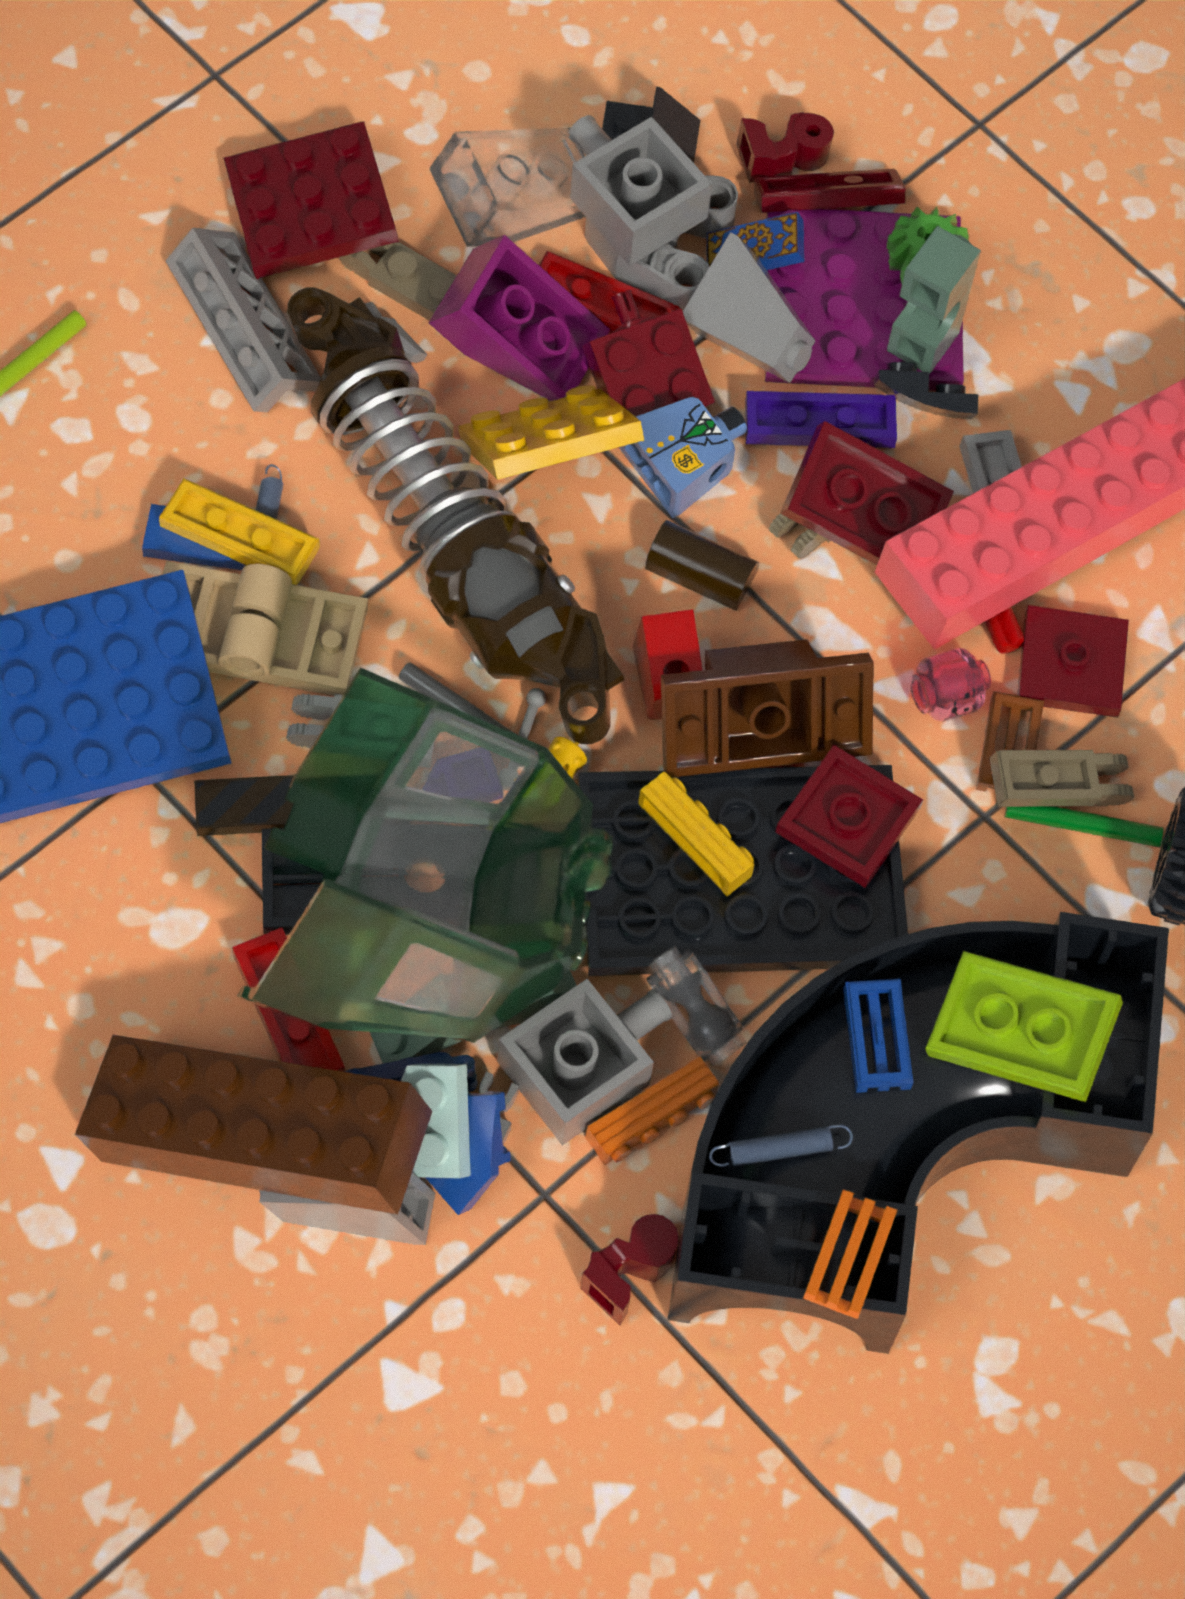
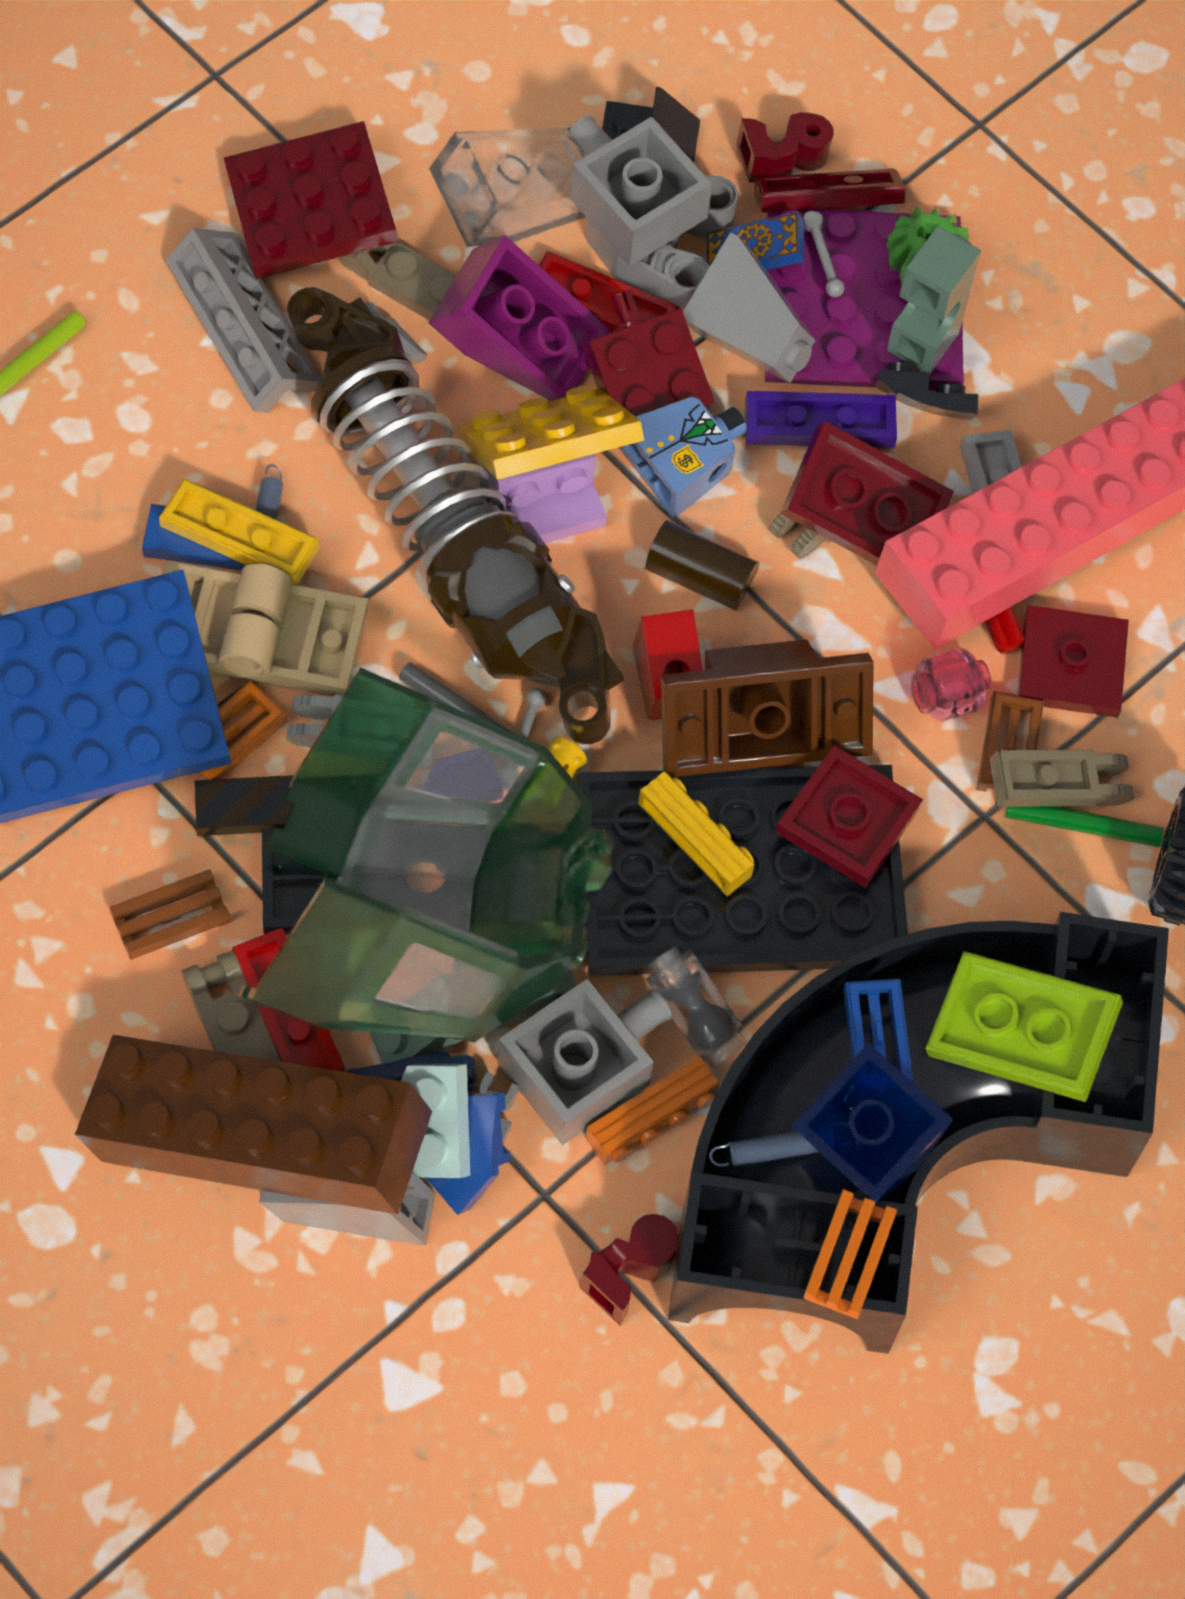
none -> dark orange tile [109,869,231,960]
none -> dark tan plate [181,950,281,1062]
none -> orange tile [196,680,287,780]
none -> lavender bracket [478,454,607,543]
none -> clear blue slope [791,1043,953,1204]
none -> light grey hinge [803,211,845,297]

